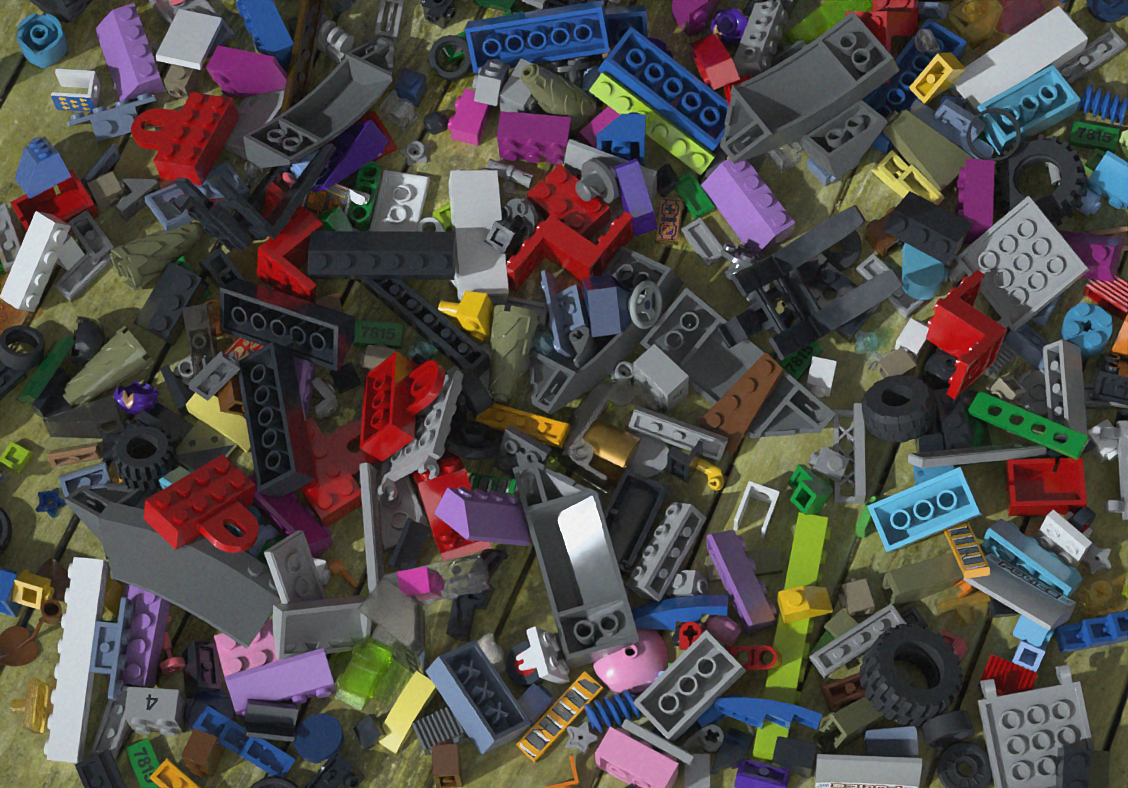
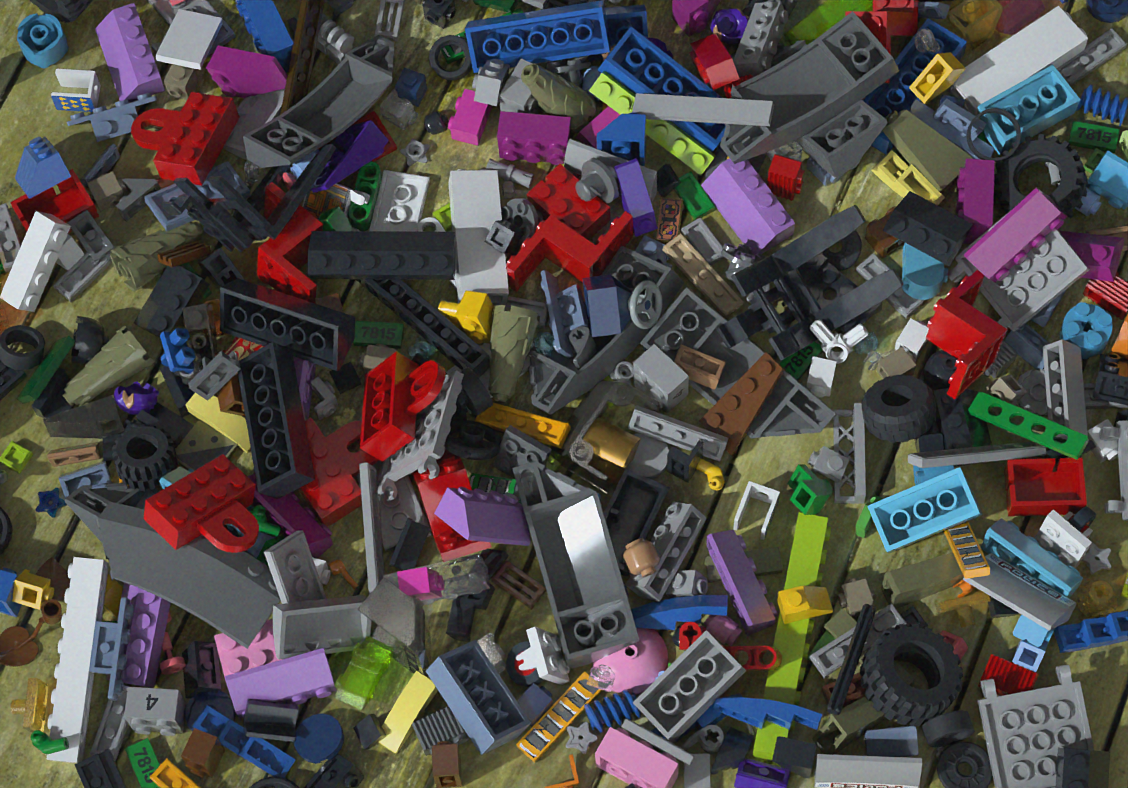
none -> green arm [30,730,69,755]
none -> reddish brown tile [157,241,211,268]
none -> blue hips [160,328,196,374]
none -> green arm [250,505,280,538]
none -> reddish brown tile [492,560,546,610]
none -> clear plate [587,665,616,692]
none -> medium nougat head [623,538,660,578]
none -> light grey tile [632,93,774,126]
none -> sand blue plate [635,235,672,269]
none -> tan tile [662,233,744,318]
none -> medium nougat slope [674,345,726,389]
none -> red brick [767,154,805,201]
none -> white axle [810,320,868,364]
none -> black axle [827,604,876,715]
none -> magenta slope [964,188,1067,283]

